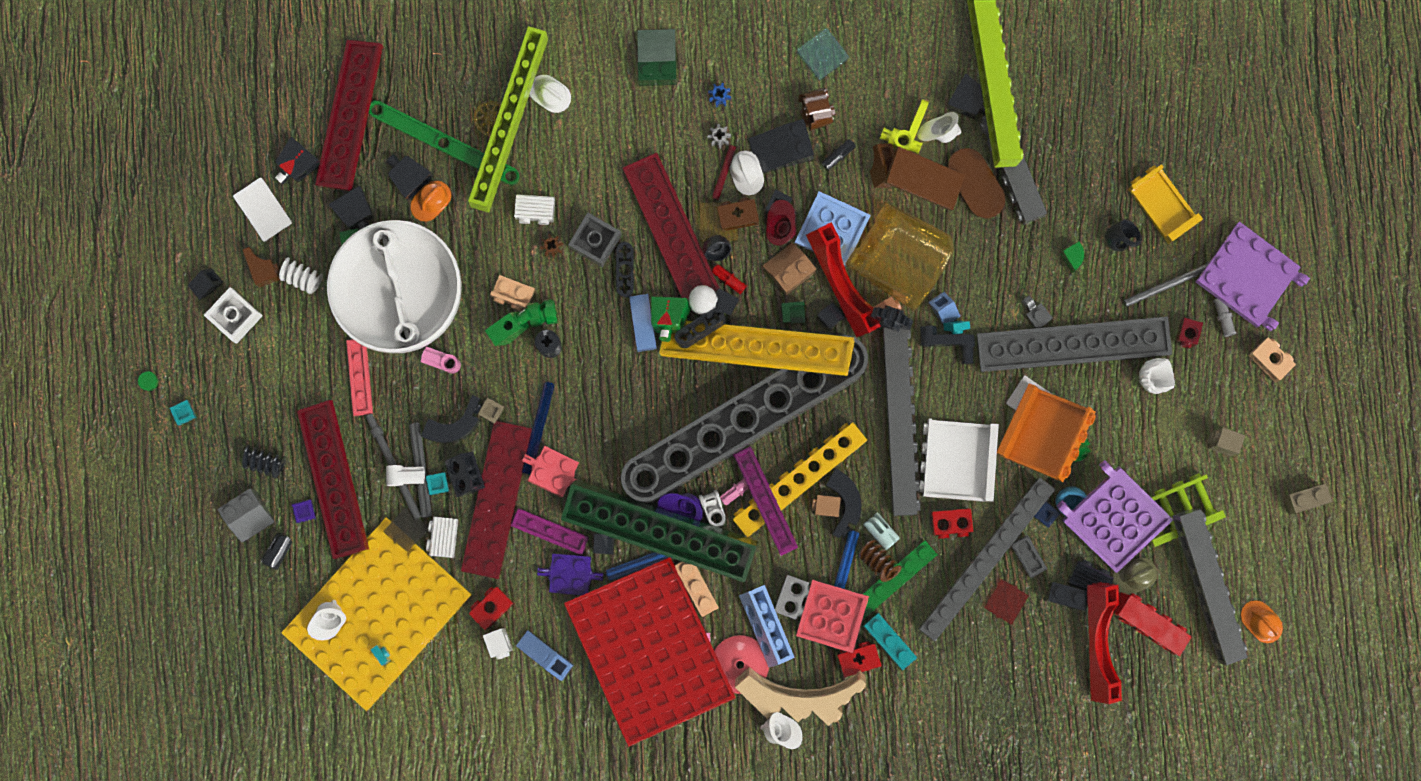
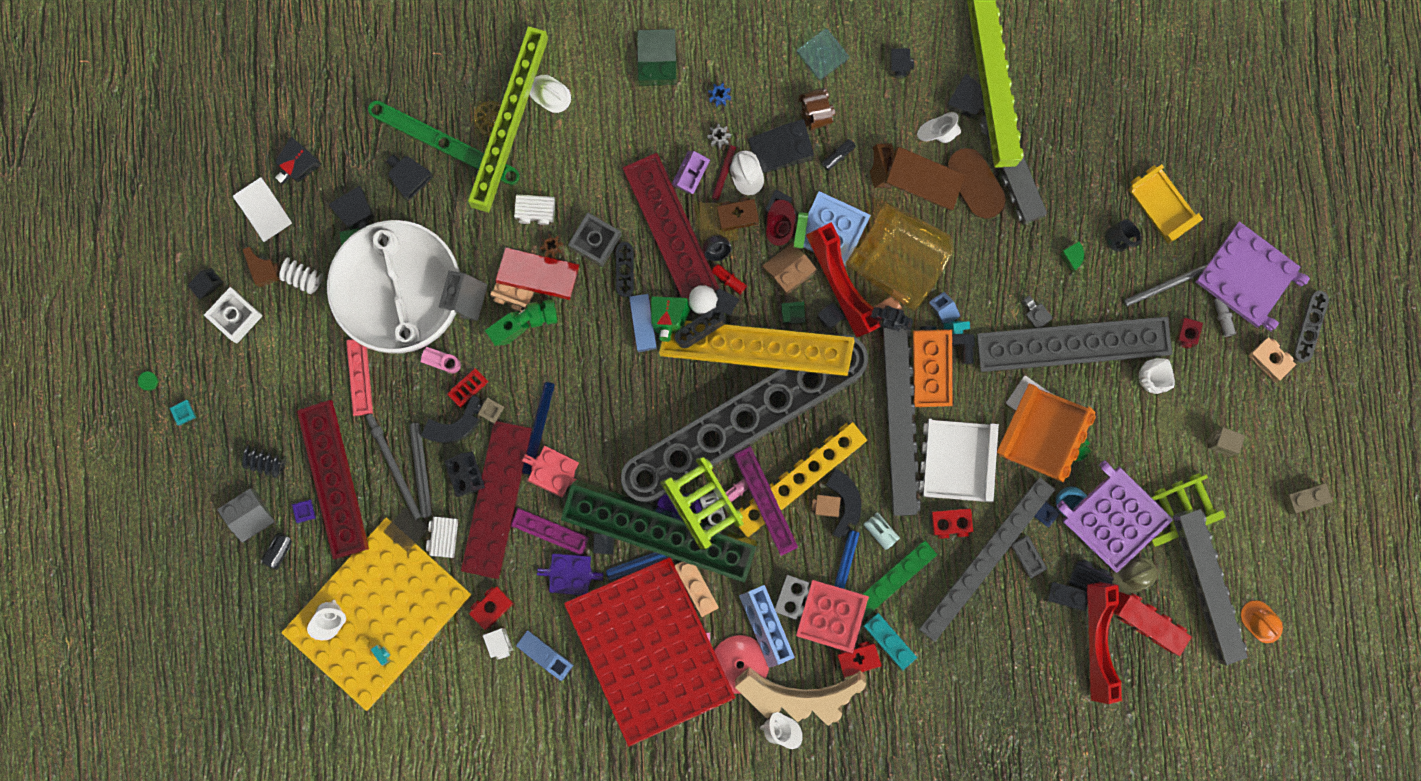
dark red plate [315,40,383,191] -> none
white piece [386,465,425,486] -> none
orange piece [411,181,451,222] -> none
teal plate [426,472,449,495] -> none
black piece [535,330,562,358] -> none
reddish brown piece [859,540,902,582] -> none
neon yellow piece [880,99,929,154] -> none
clear red piece [984,579,1029,625] -> none
none -> dark grey panel [439,270,488,321]
none -> red slope [447,368,489,409]
none -> tile [496,248,579,300]
none -> lime fence [660,457,744,549]
none -> medium lavender brick [672,151,710,194]
none -> bright green beam [794,212,809,248]
none -> black brick [890,48,914,78]
none -> orange tile [913,329,953,407]
none -> dark grey beam [1293,291,1329,363]

